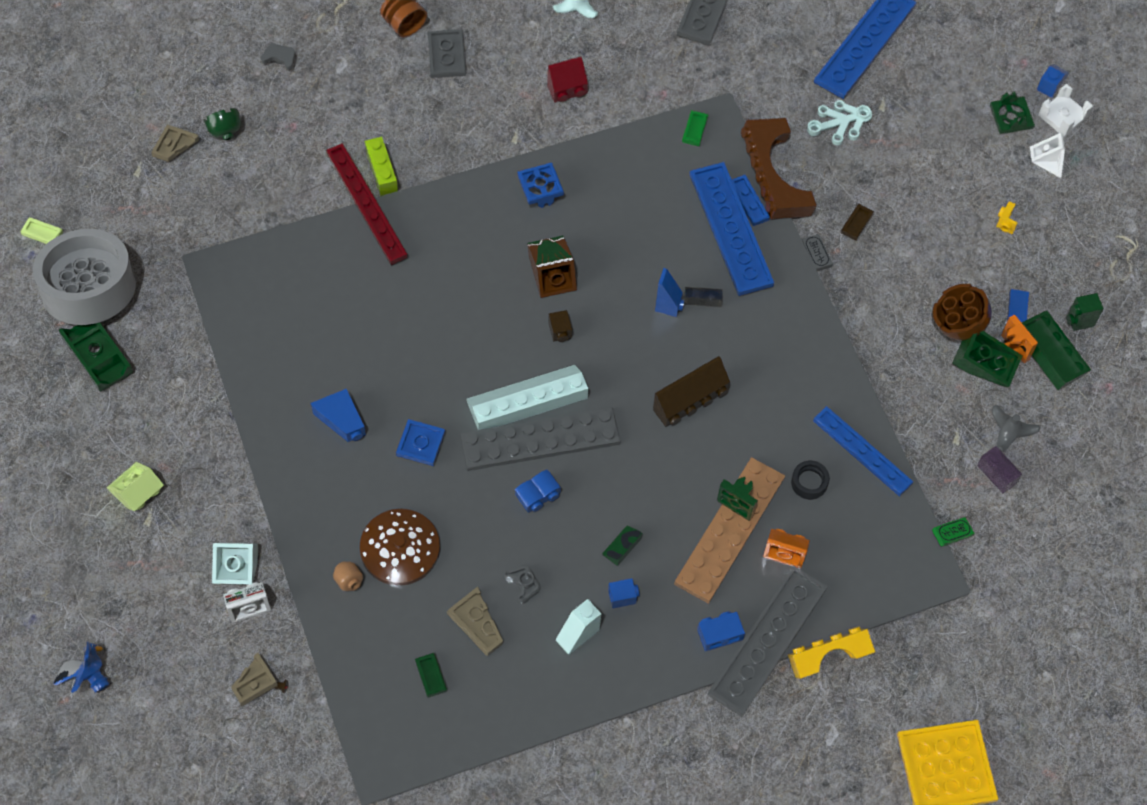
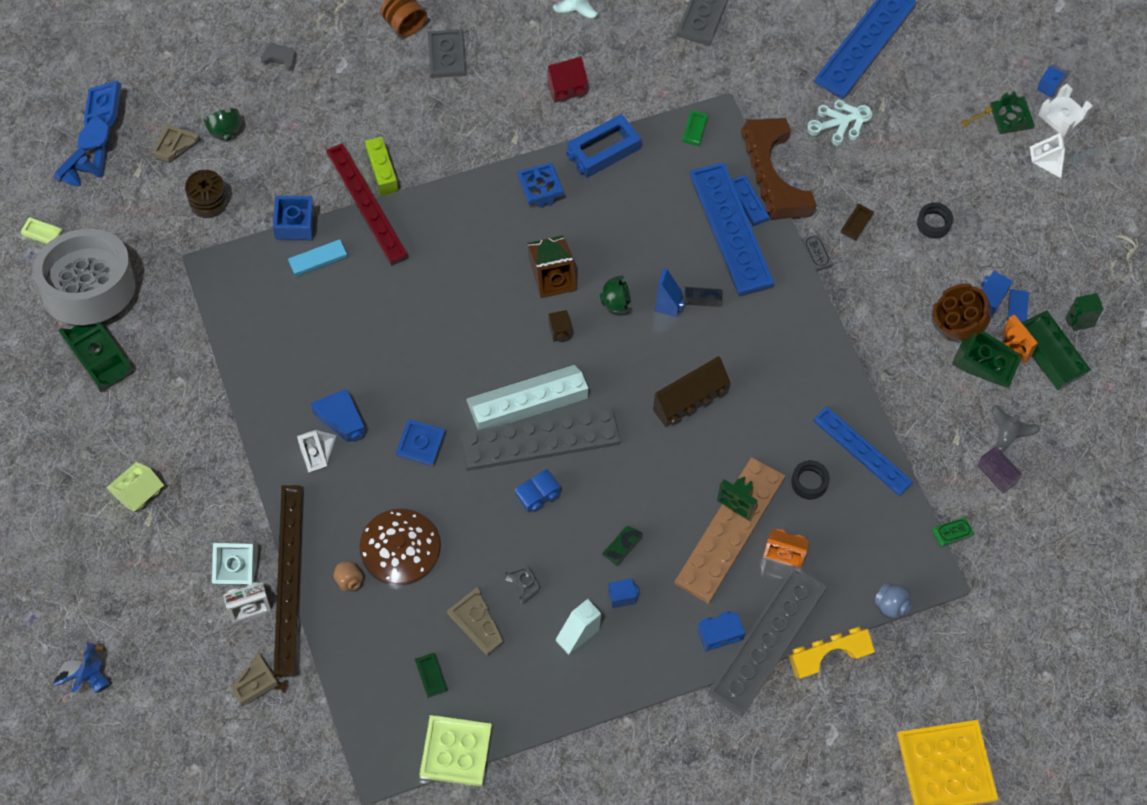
yellow bracket [996,201,1018,234] -> none
none -> blue tile [53,147,88,186]
none -> blue plate [77,80,122,177]
none -> dark brown wheel [185,169,227,219]
none -> blue brick [273,196,314,240]
none -> dark brown plate [273,485,302,677]
none -> medium azure tile [288,239,347,277]
none -> white slope [297,430,337,472]
none -> yellowish green plate [420,715,492,787]
none -> blue piece [566,114,642,178]
none -> dark green cylinder [600,275,632,314]
none -> sand blue piece [875,583,912,619]
none -> black tyre [917,202,953,239]
none -> clear yellow hinge [961,106,992,127]
none -> blue brick [981,271,1013,317]

